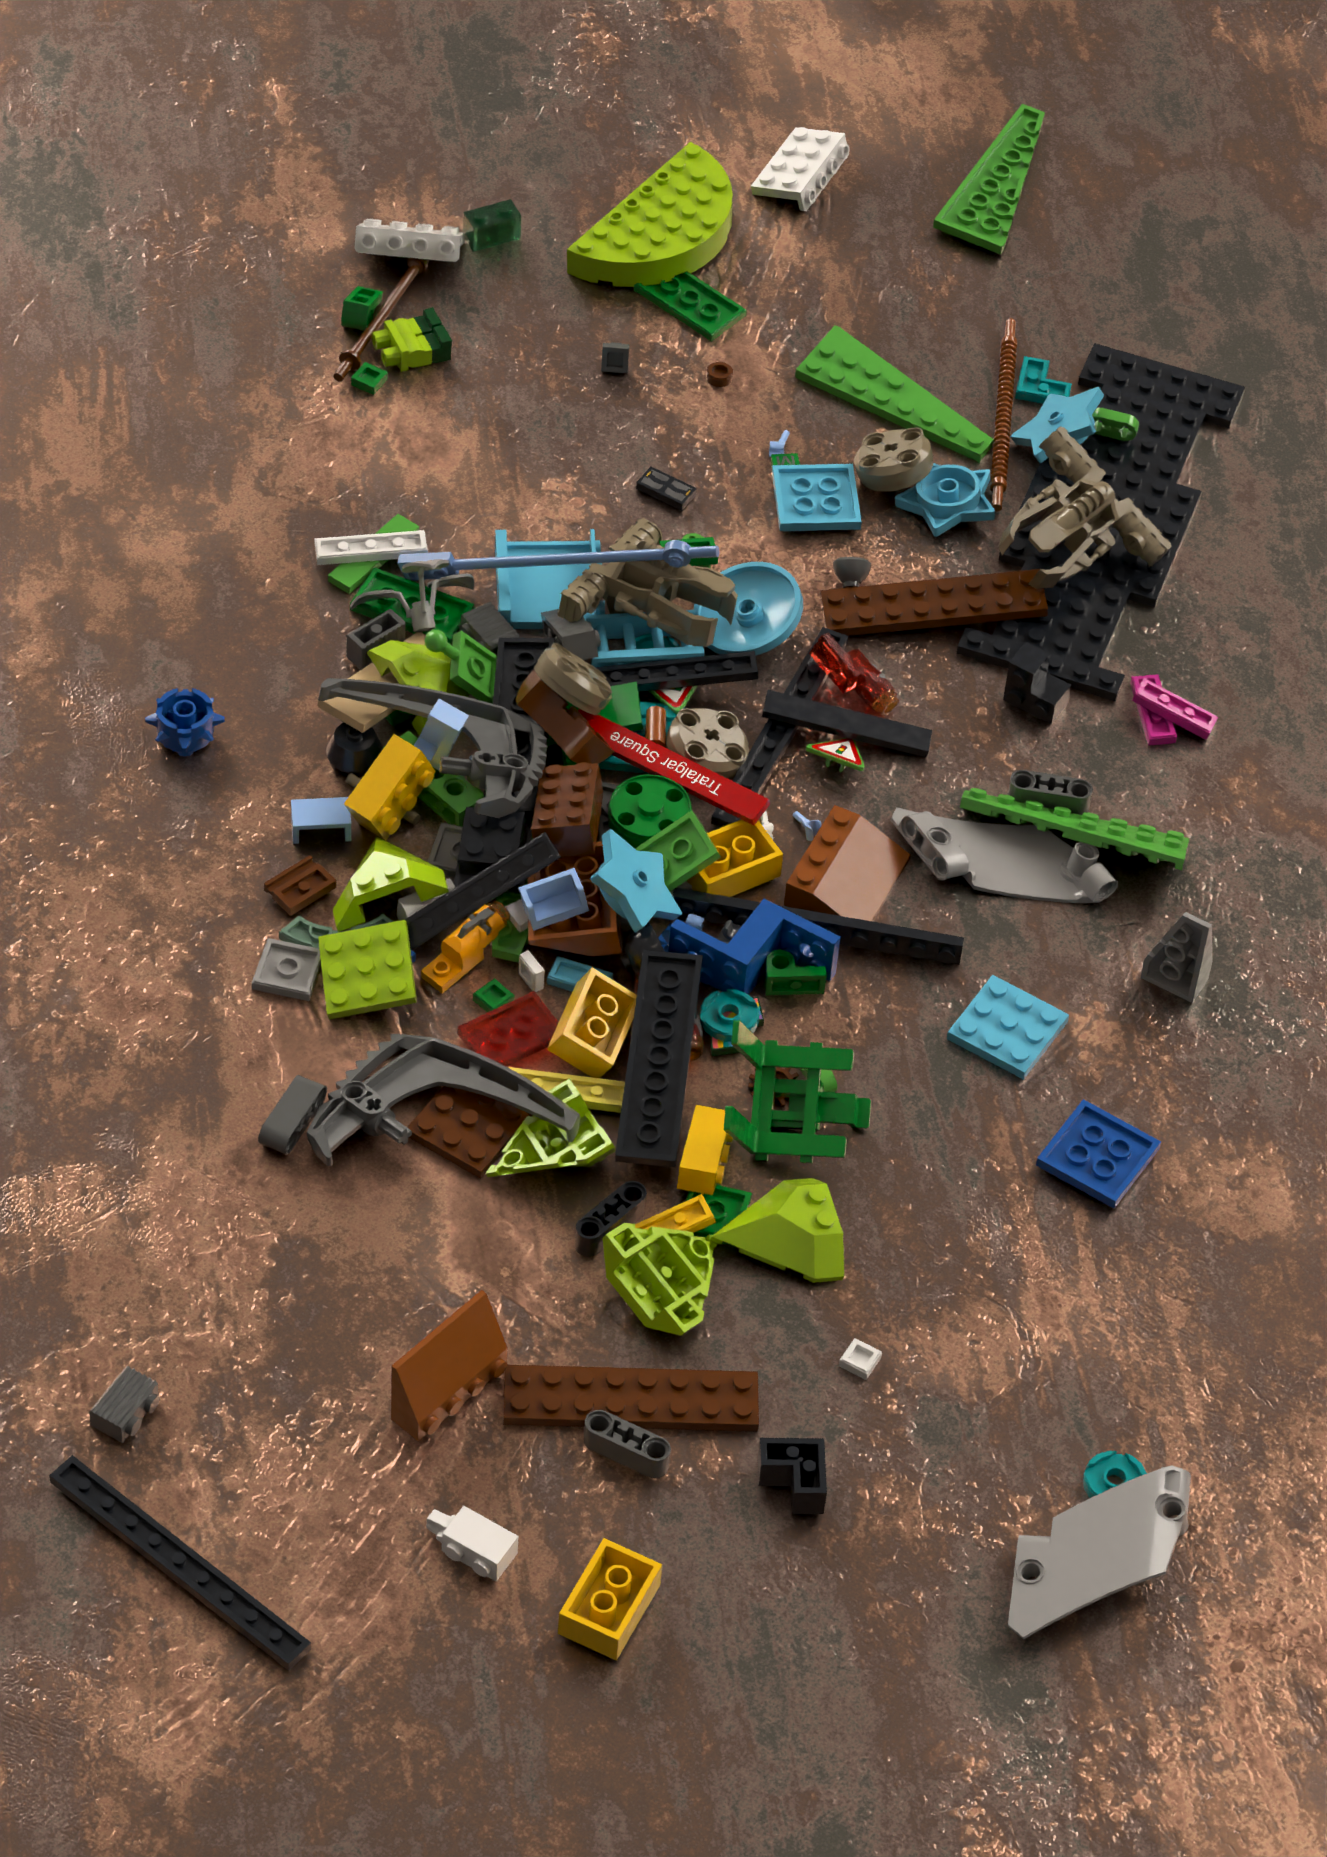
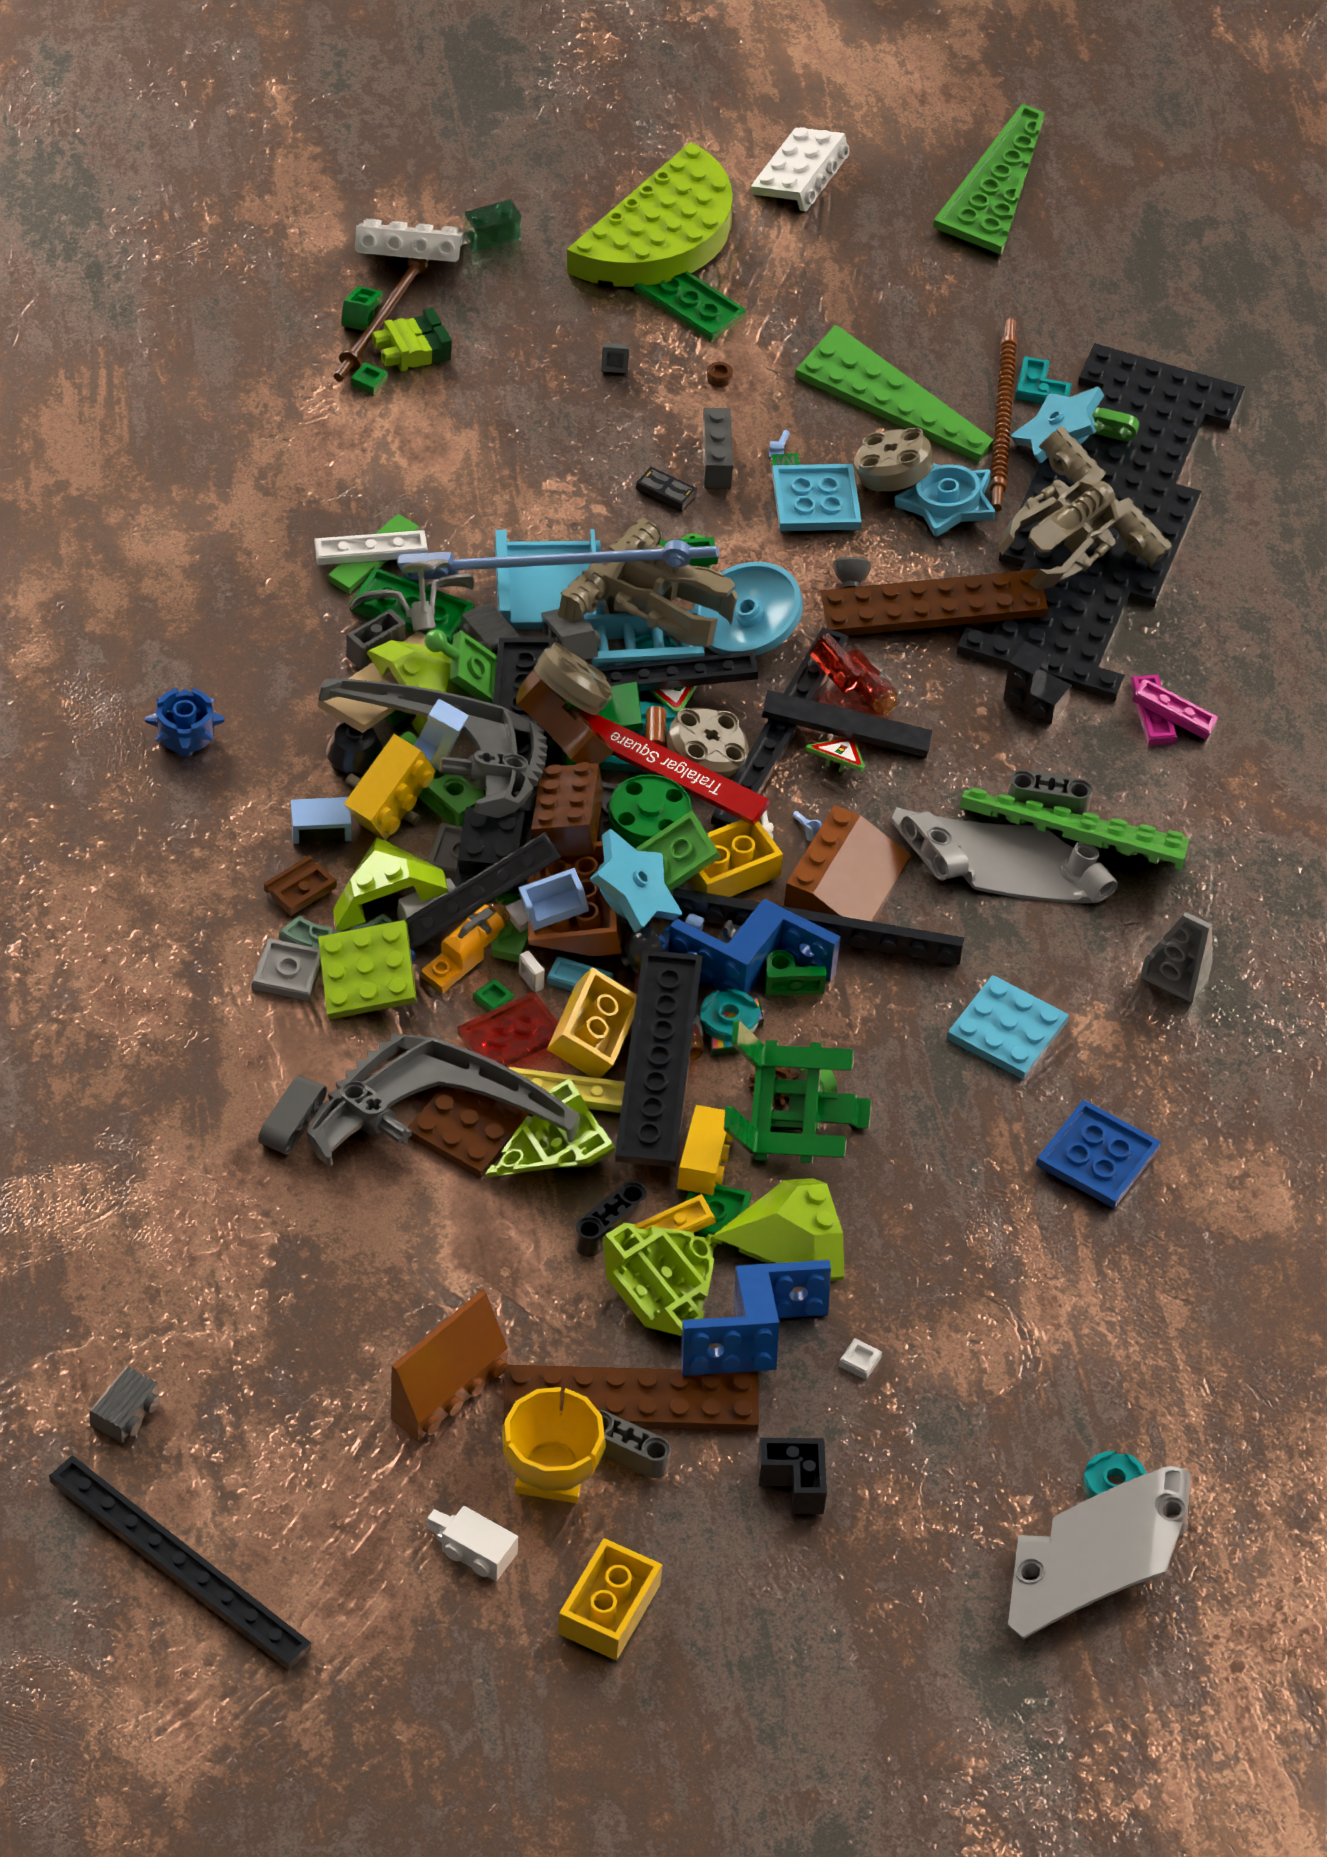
none -> yellow plate [502,1387,606,1504]
none -> blue bracket [681,1260,831,1376]
none -> dark grey brick [702,408,733,489]

